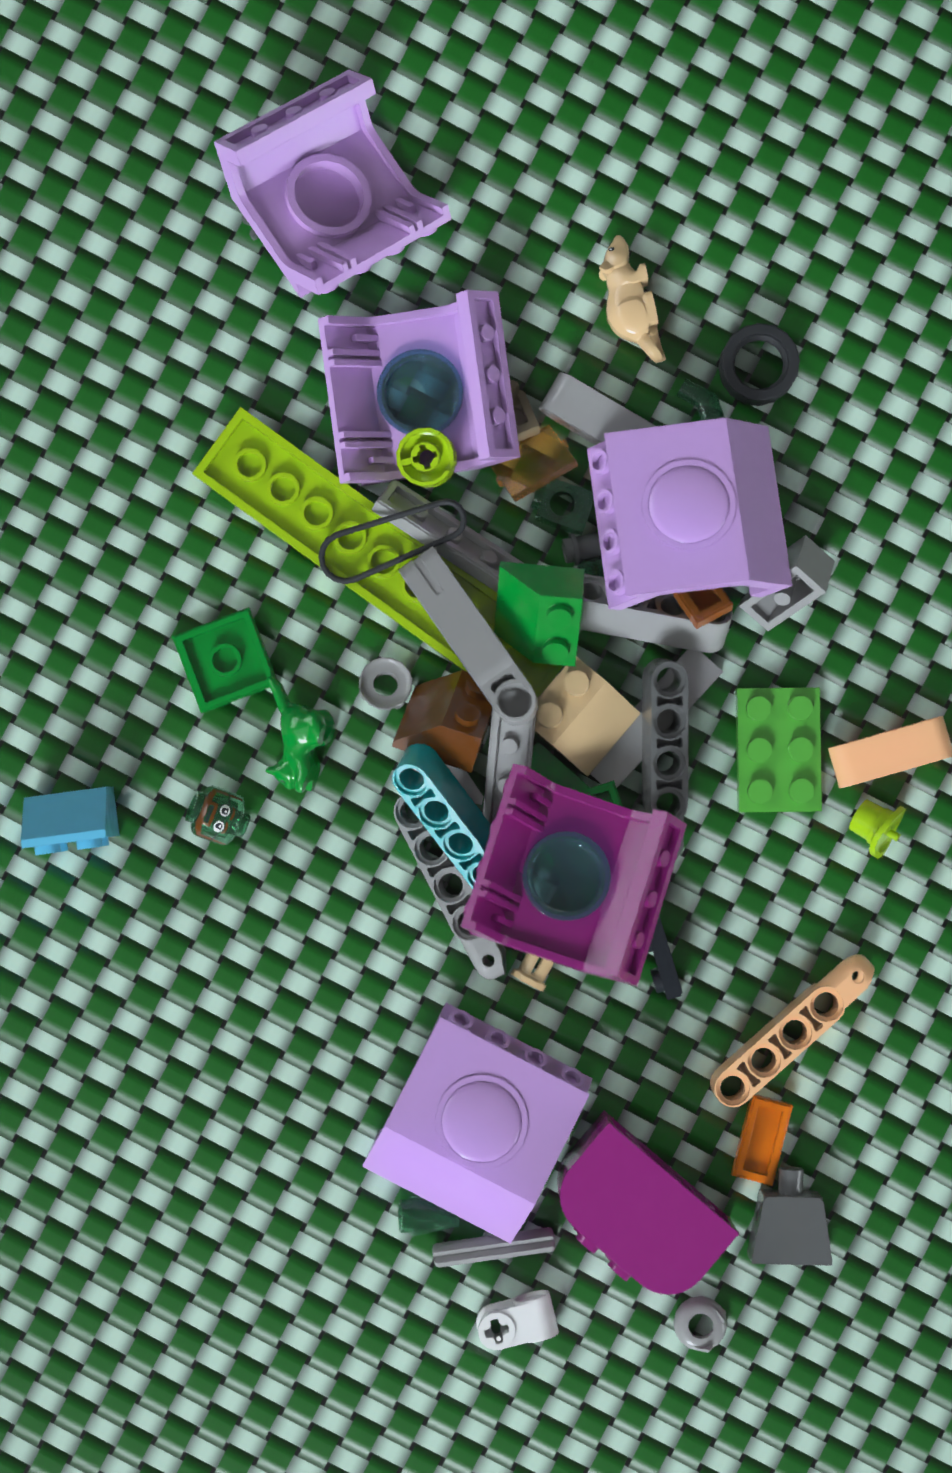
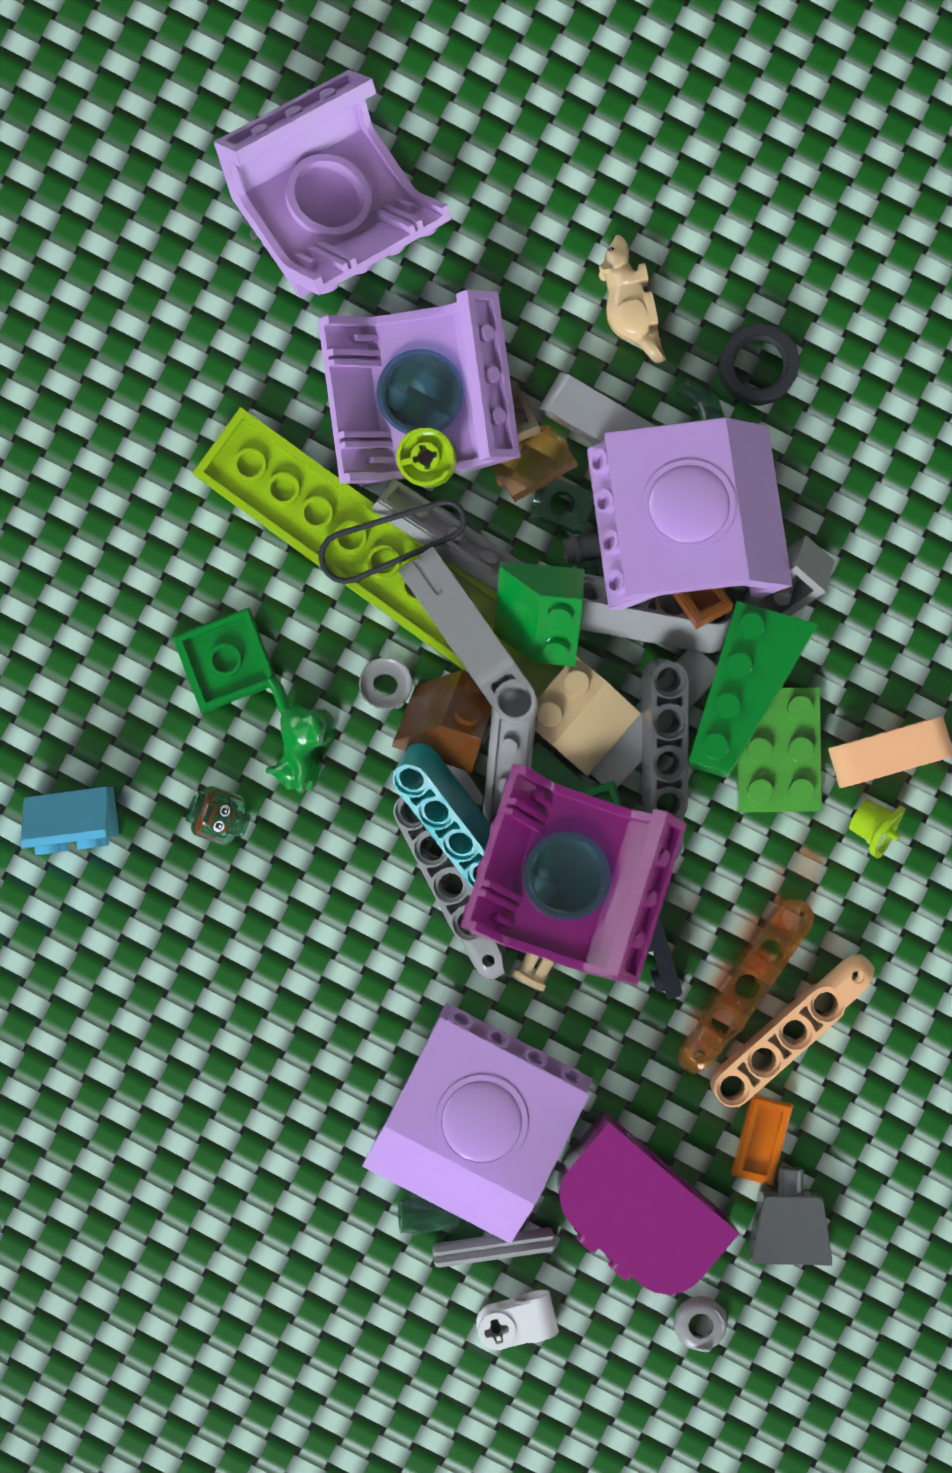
none -> clear orange piece [678,897,814,1074]
none -> green wedge [688,601,818,778]

